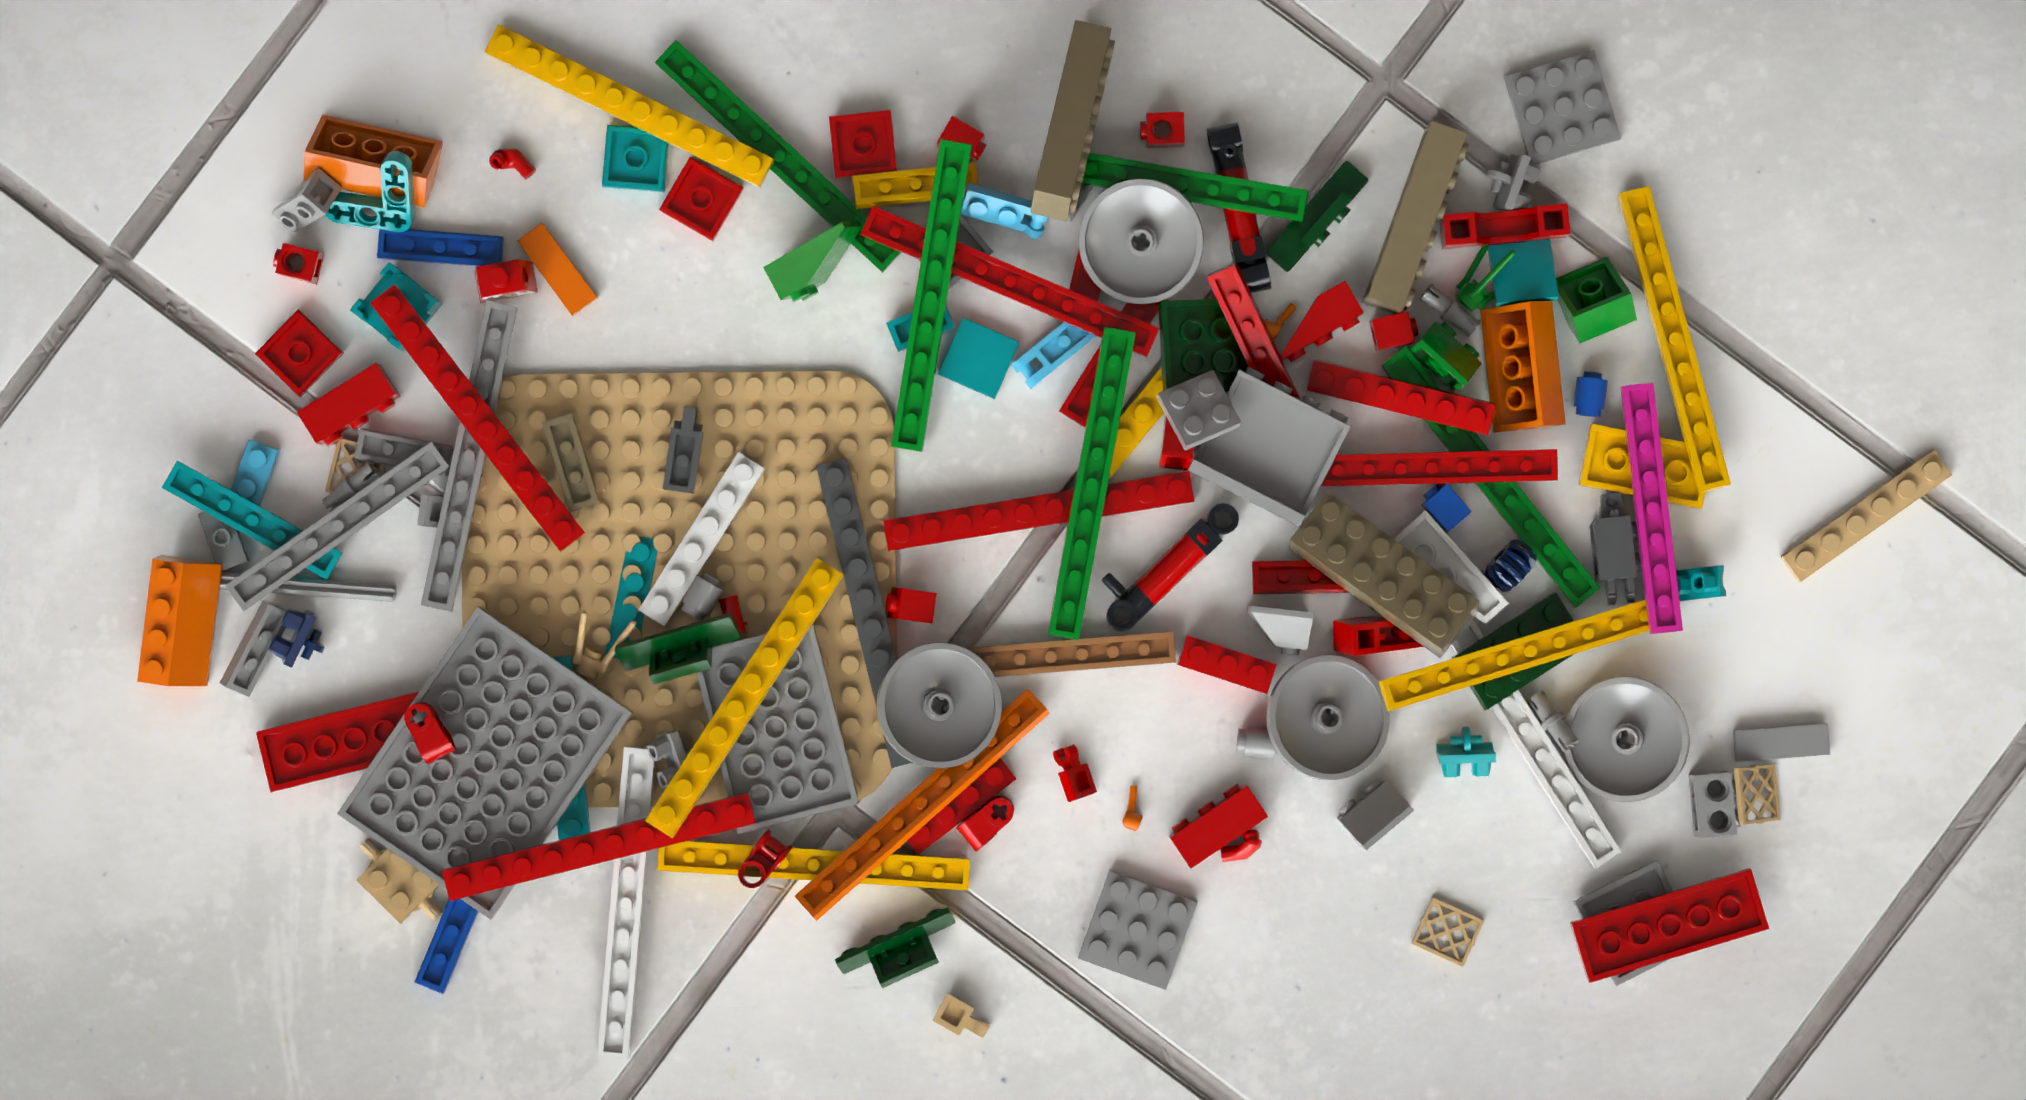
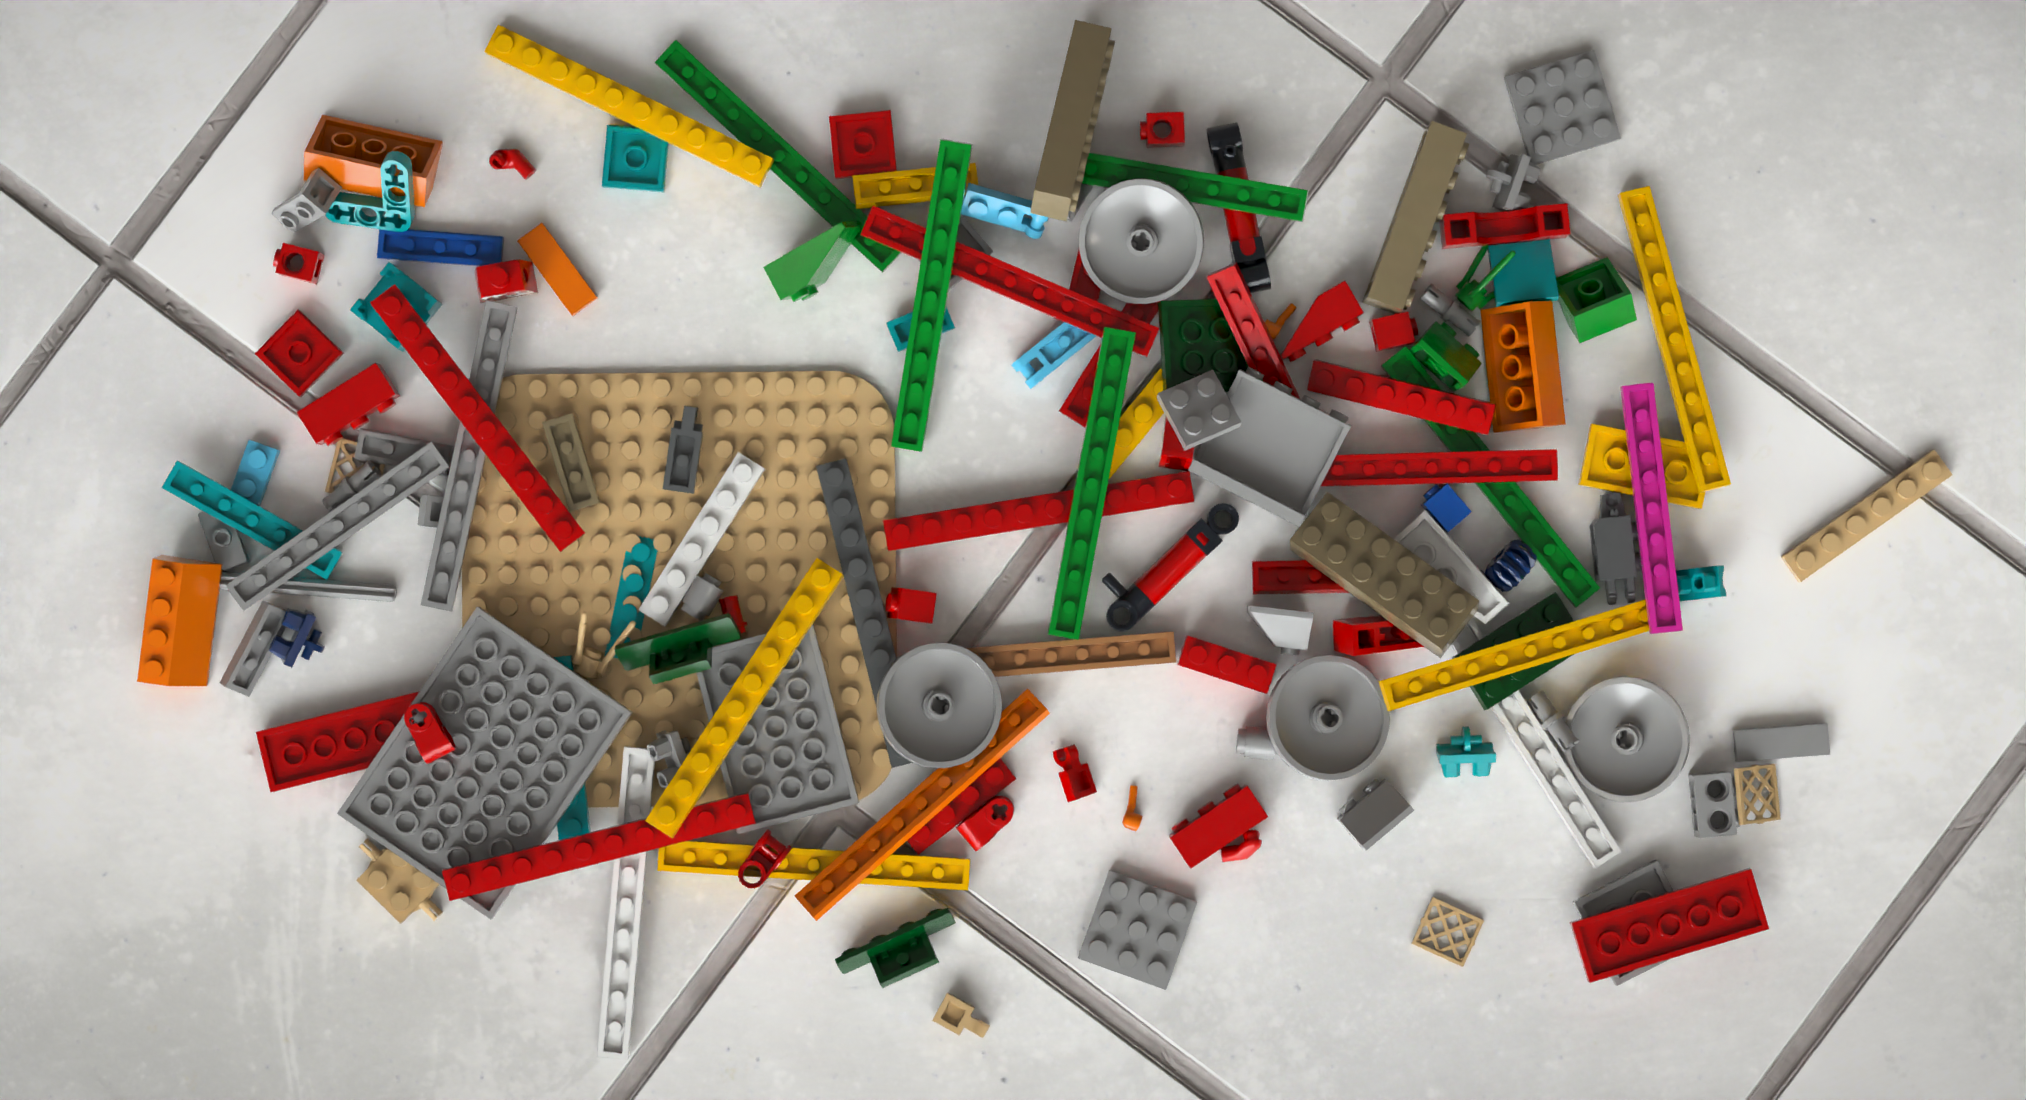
blue tile [414,899,478,994] -> none
red tile [659,157,744,242] -> none
red brick [937,116,987,163] -> none
teal tile [938,318,1020,400] -> none
dark green bracket [1266,161,1369,272] -> none
blue brick [1573,371,1608,417] -> none

